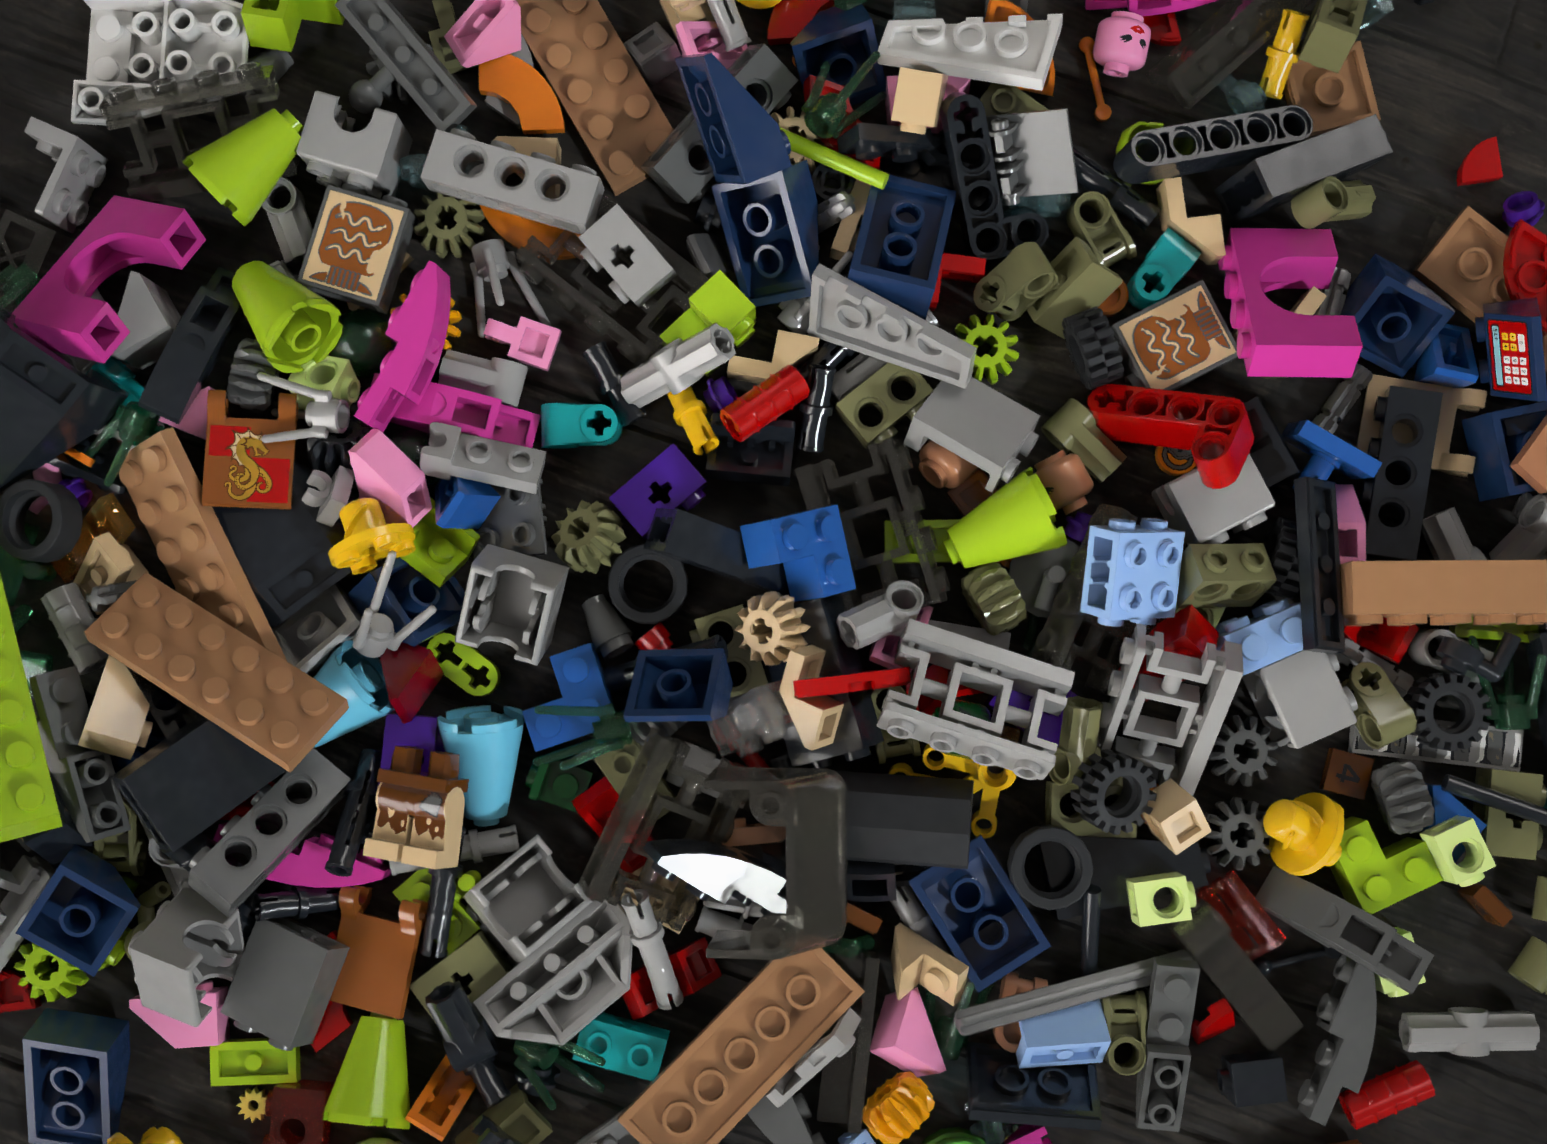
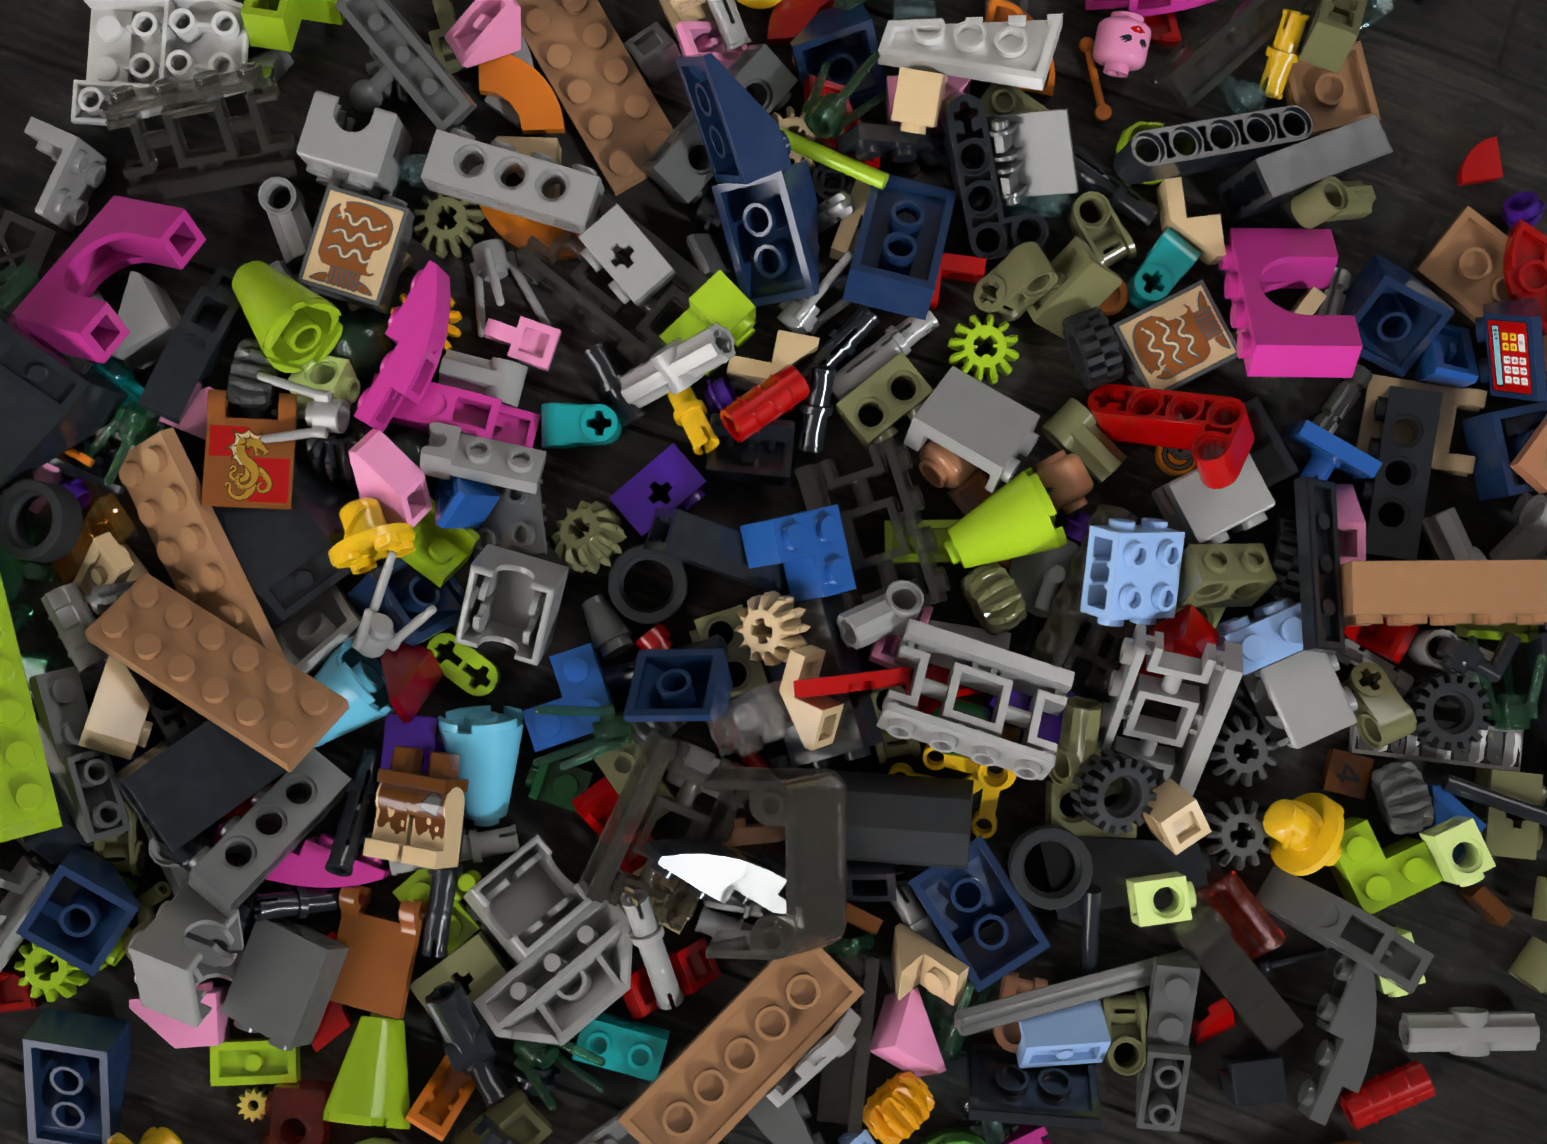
lime cone [182,108,304,226] -> none
light grey tile [302,465,355,527] -> none
light grey wing [808,263,977,389] -> none

